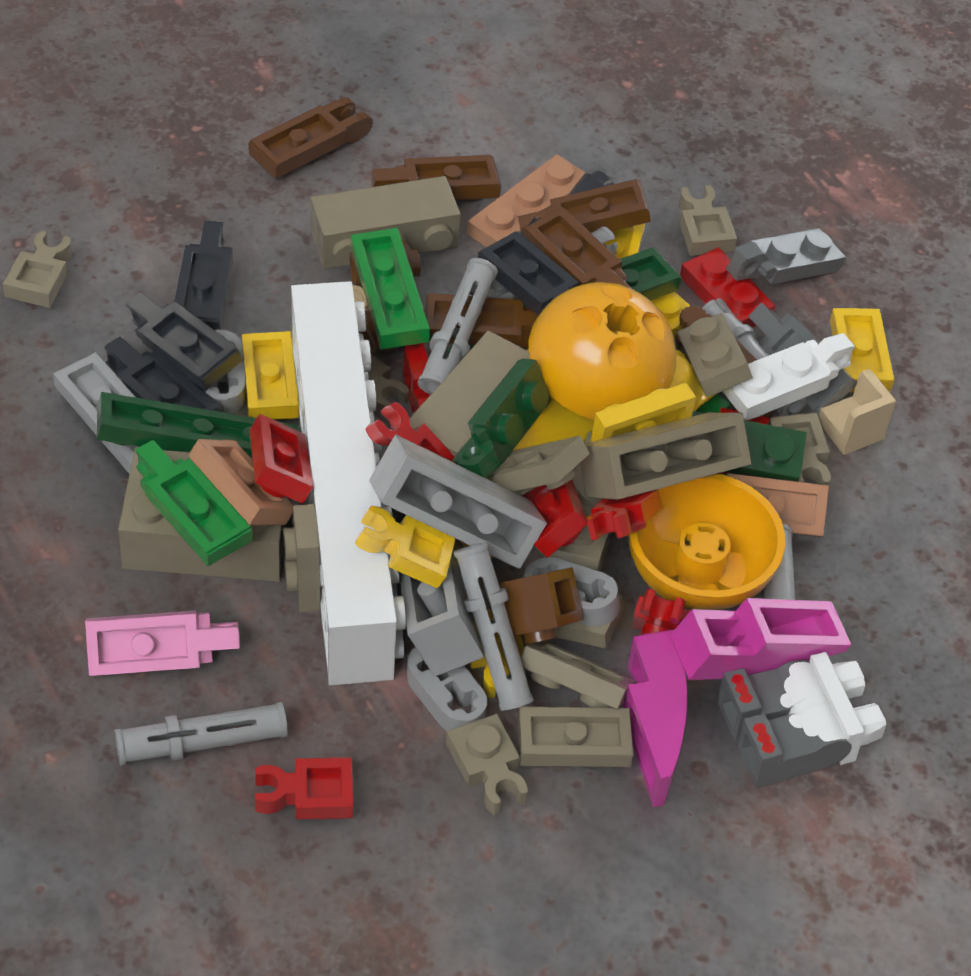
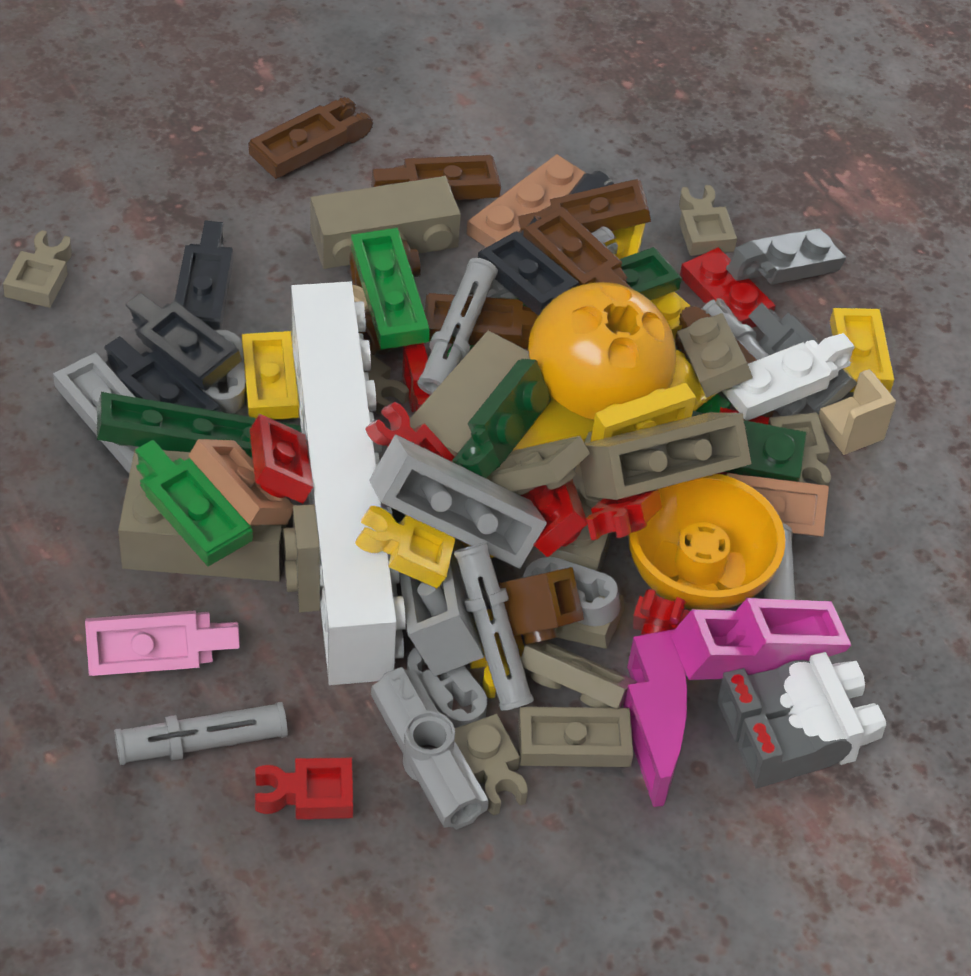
none -> light grey piece [371,667,489,830]

